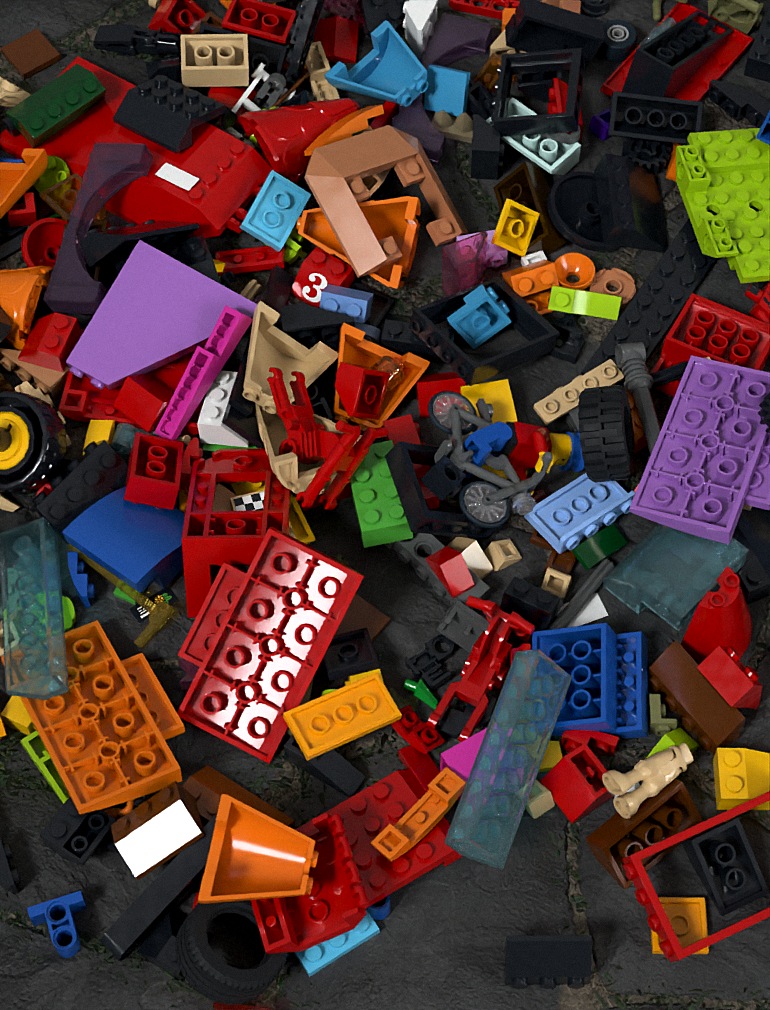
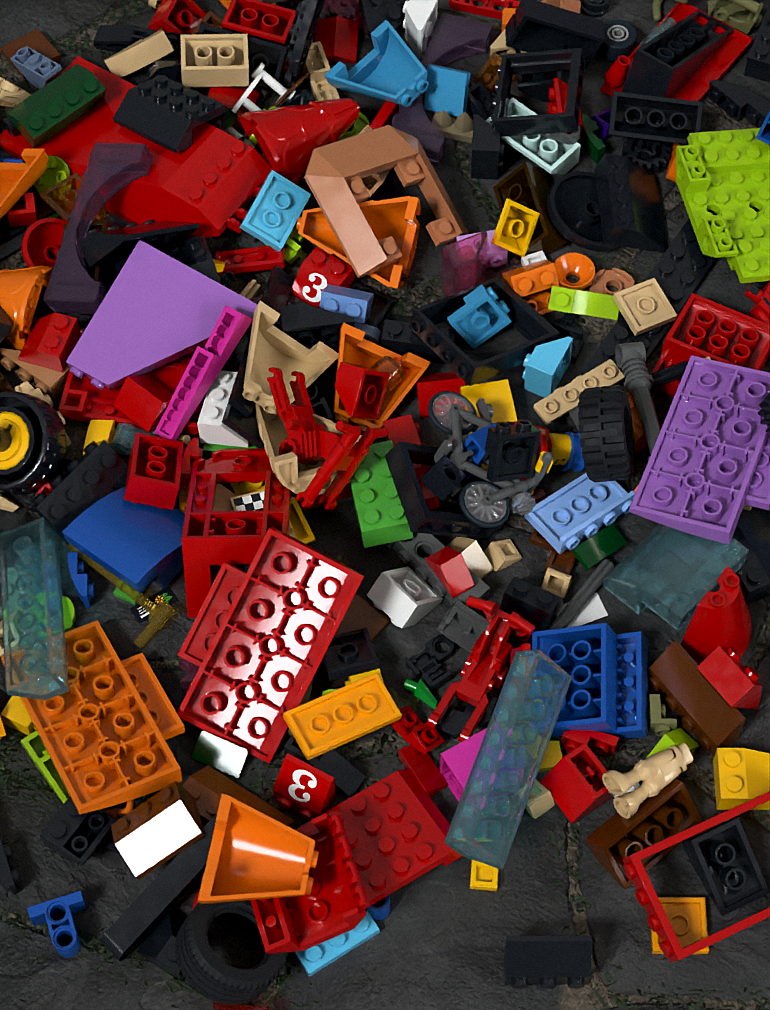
white sticker [155,163,199,191] -> none
dark grey beam [254,73,287,110] -> none
orange slope [304,105,384,156] -> none
orange slope [371,767,467,862] -> none
none -> sand blue slope [10,46,62,89]
none -> tan slope [104,29,174,78]
none -> slope [191,730,250,780]
none -> red slope [273,753,336,821]
none -> white slope [367,567,443,628]
none -> yellow tile [470,860,499,891]
none -> black plate [485,420,541,483]
none -> medium azure slope [522,336,573,398]
none -> dark green slope [582,113,605,164]
none -> red cone [605,55,630,88]
none -> tan tile [612,278,678,336]

